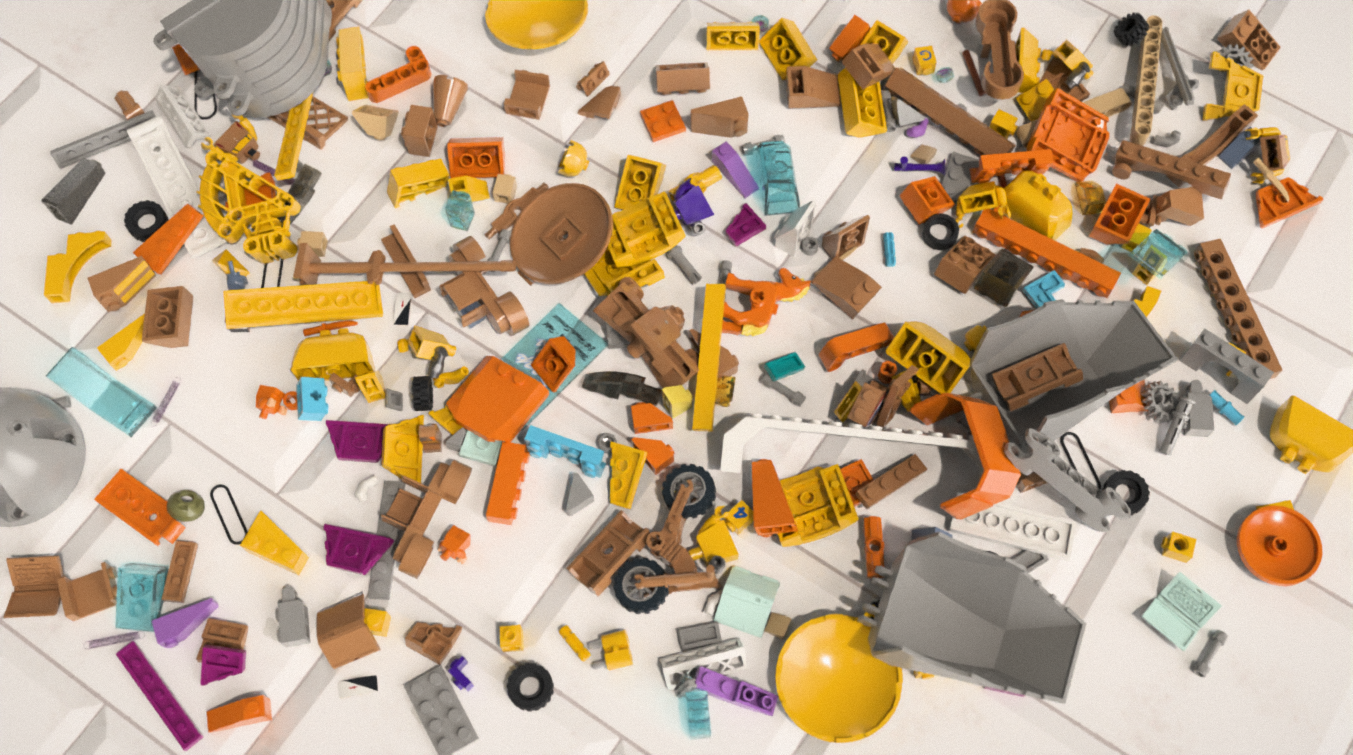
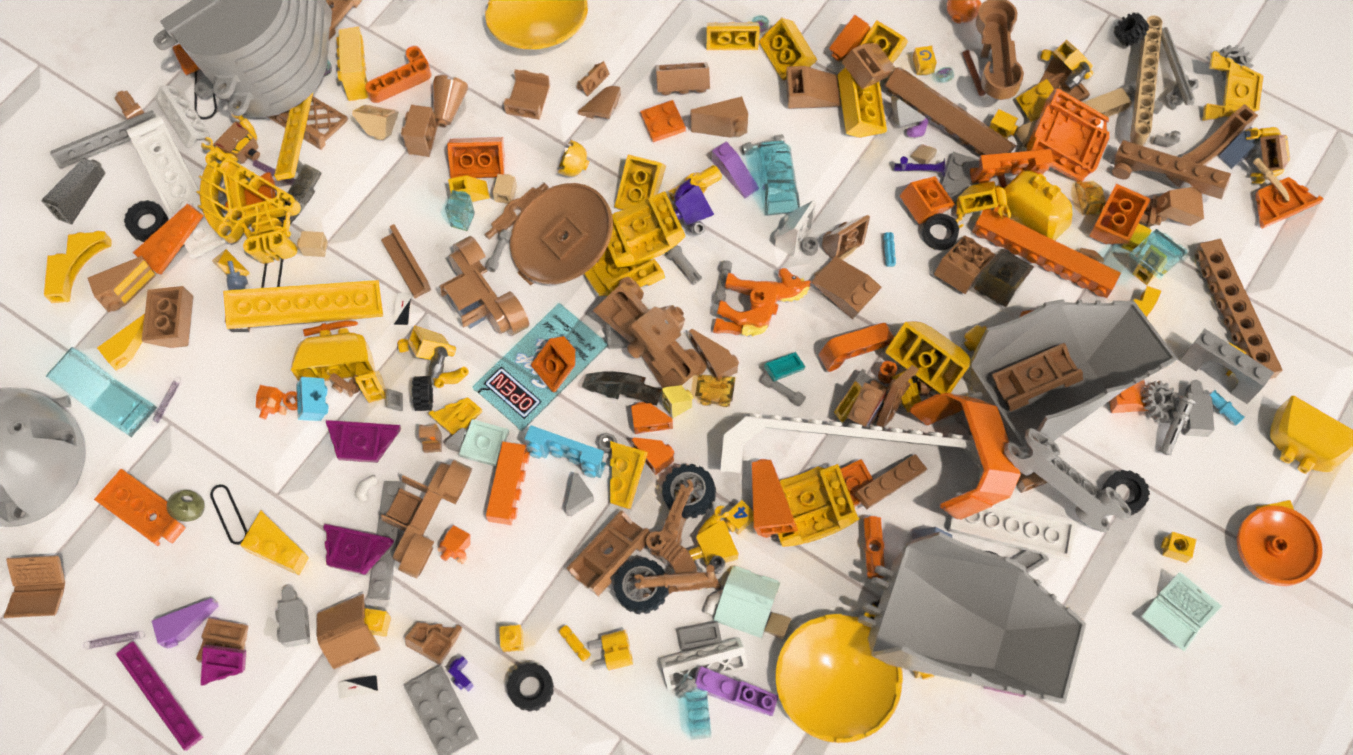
medium nougat panel [57,562,122,622] -> none
clear light blue slope [115,563,168,632] -> none
medium nougat plate [161,541,198,603] -> none
orange slope [207,695,272,733] -> none
medium nougat piece [294,243,516,285] -> none
yellow wing [381,415,424,483] -> none
yellow wedge [387,158,450,209] -> none
orange wedge [446,356,549,444] -> none
yellow tile [692,284,726,432] -> none
magenta wing [725,203,766,247] -> none
light grey bar [881,91,897,132] -> none
yellow slope [1014,27,1041,93] -> none
medium azure plate [1022,270,1066,309] -> none
black piece [1061,432,1101,489] -> none
light grey bar [1193,630,1229,678] -> none
medium nougat slope [1217,9,1281,71] -> none

